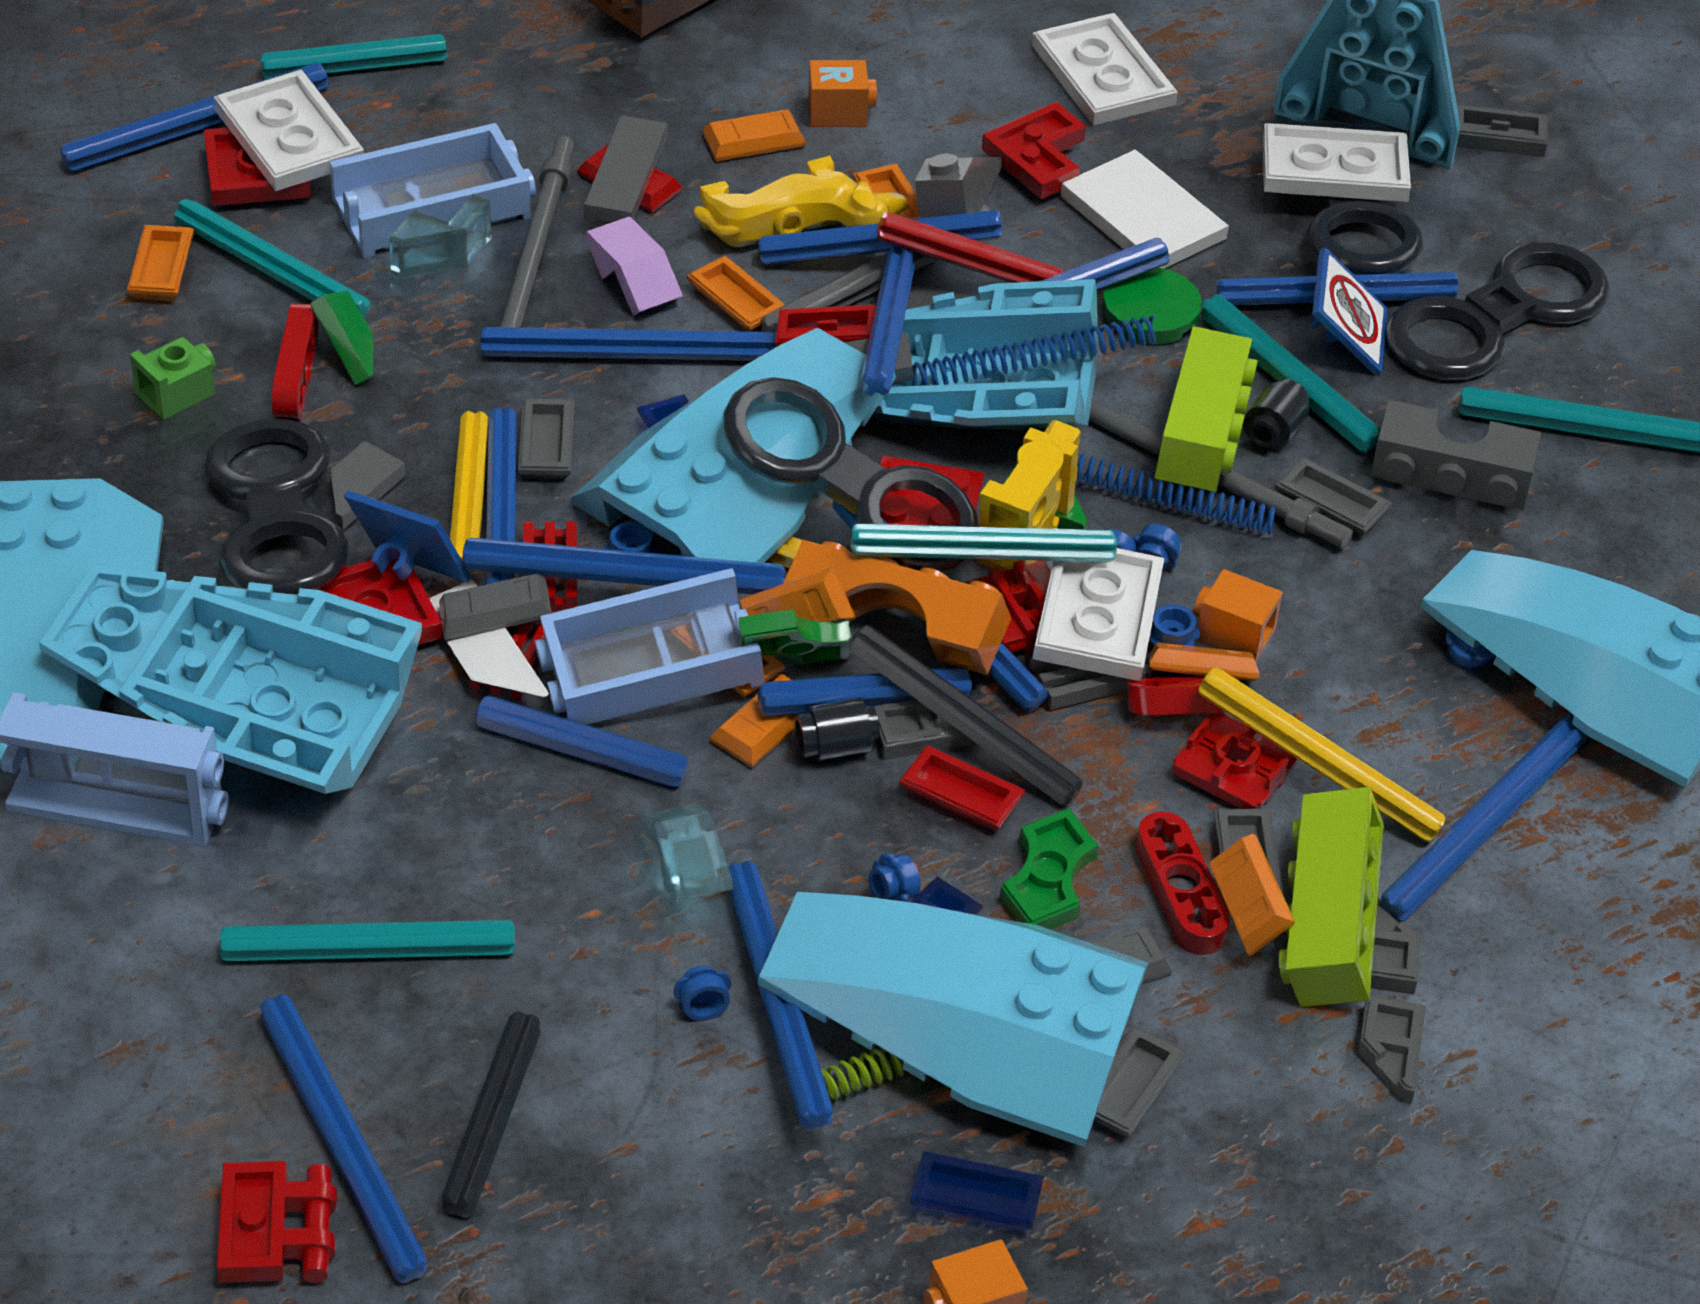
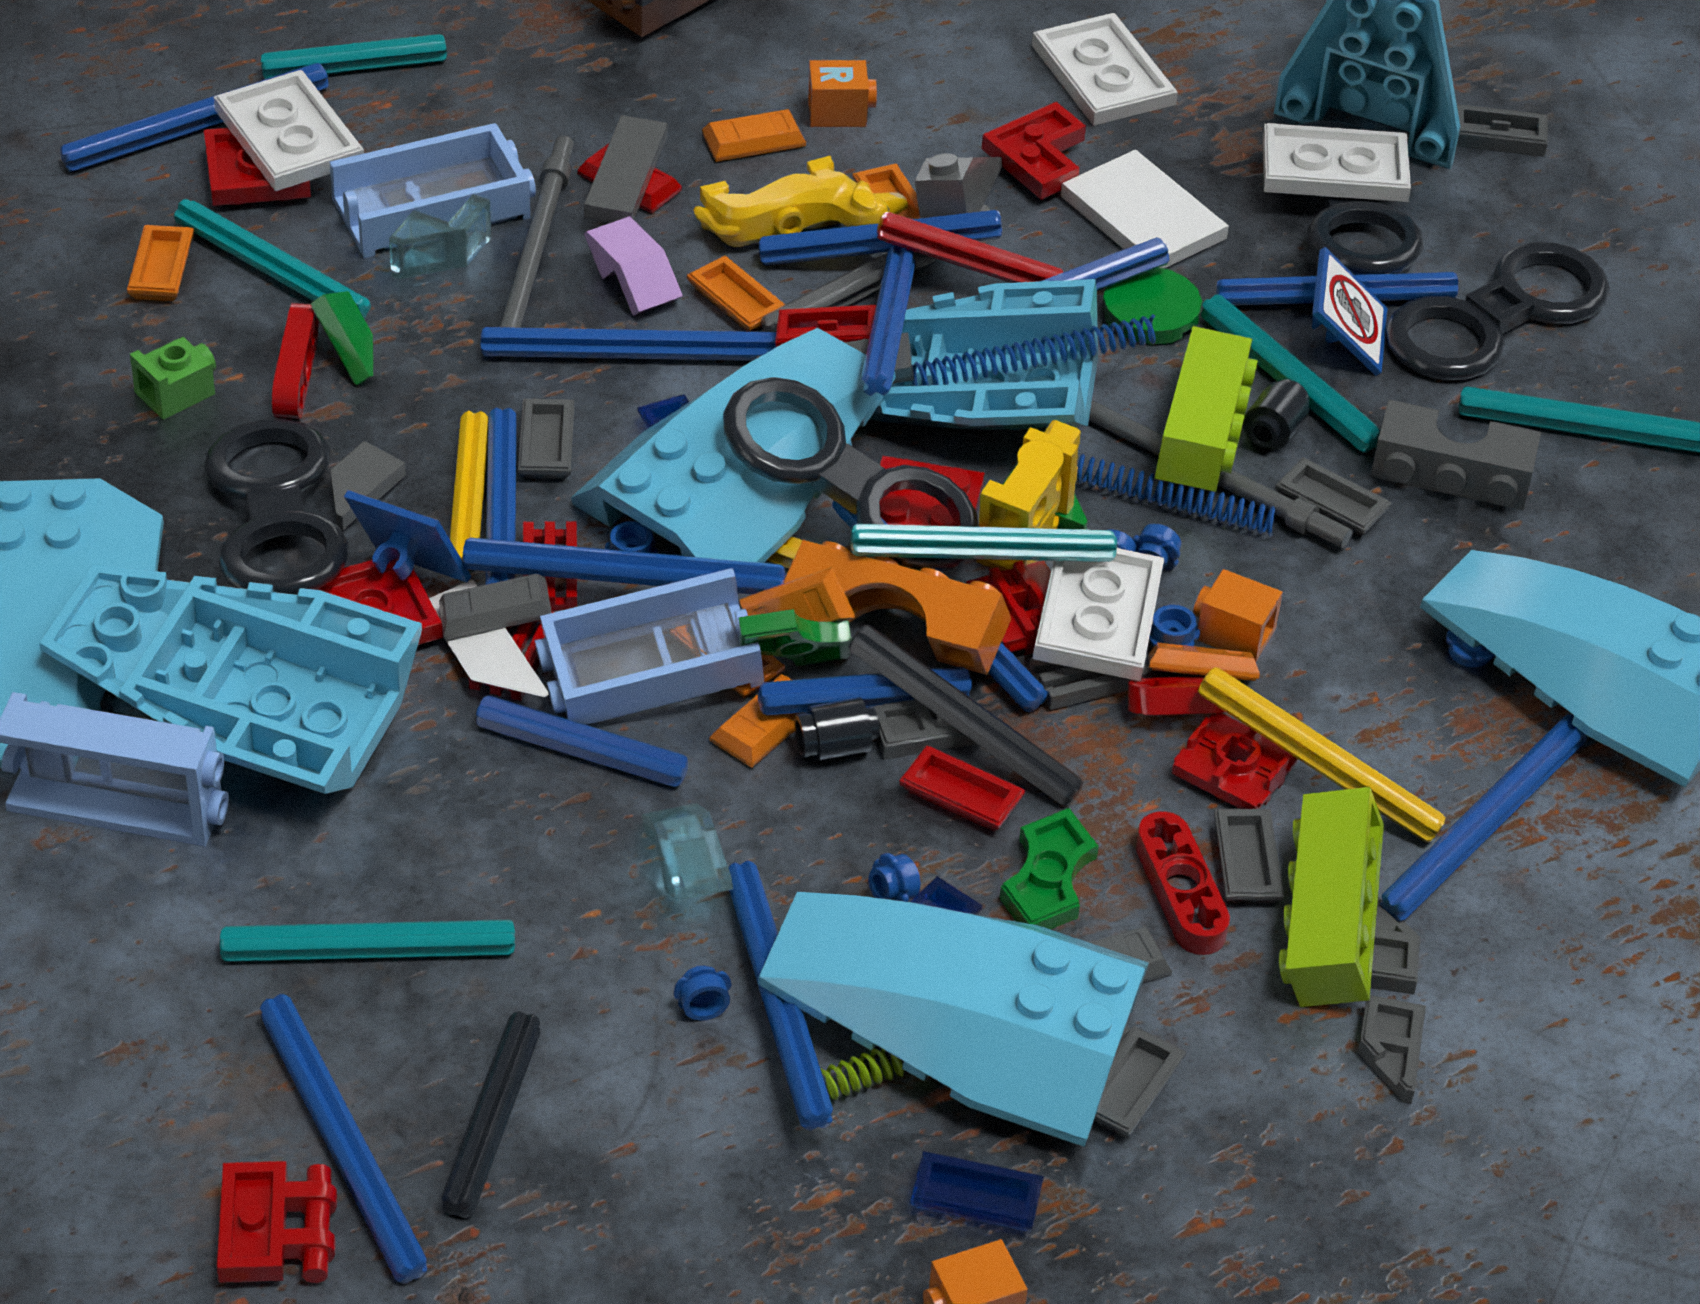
orange tile [1209,834,1295,956] -> none

